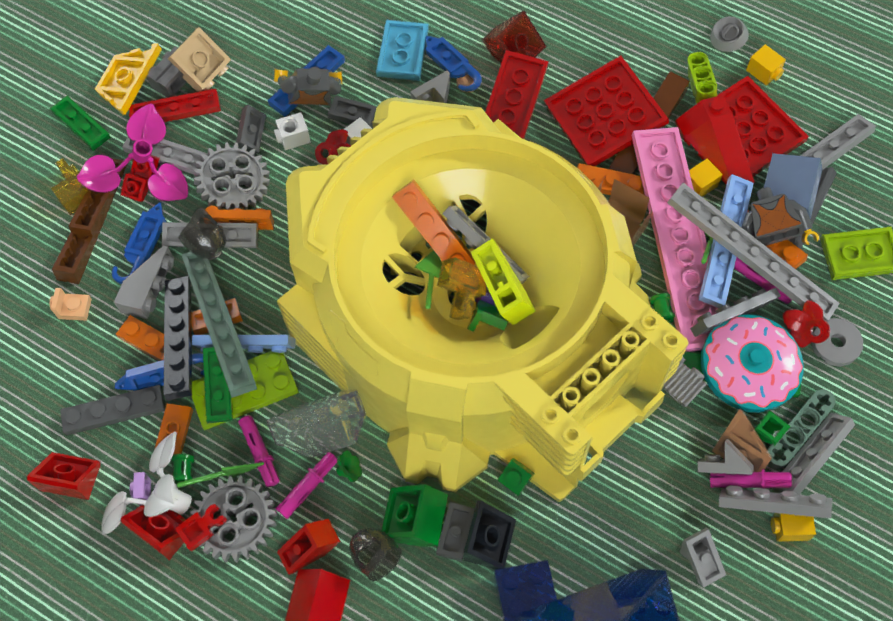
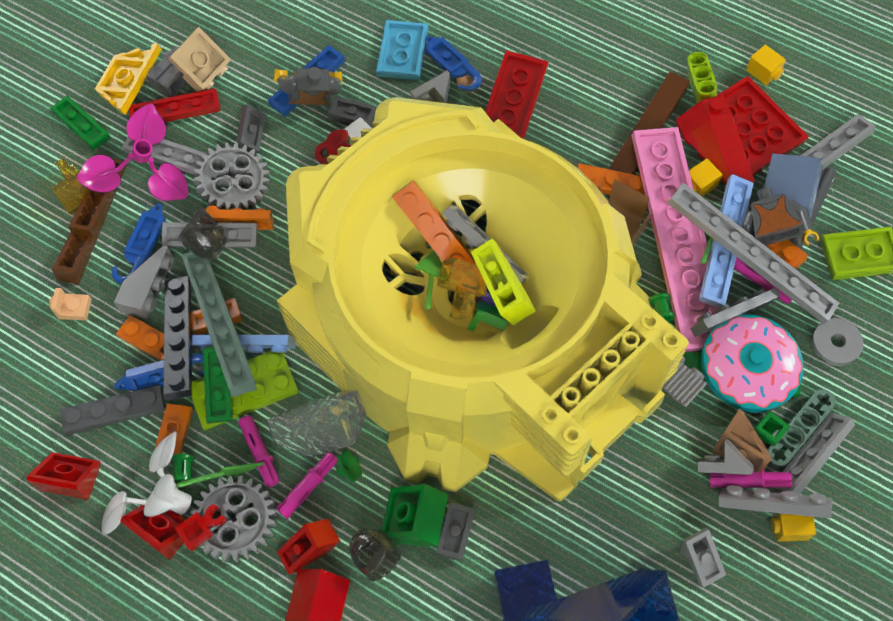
red slope [120,155,160,202] -> none
lavender plate [130,472,151,505] -> none
white brick [274,112,311,150] -> none
black slope [463,500,516,571] -> none
clear red slope [482,11,547,63] -> none
green plate [497,458,535,496] -> none
red plate [544,56,669,166] -> none
light grey hat [710,16,749,52] -> none
red plate [783,300,831,348] -> none

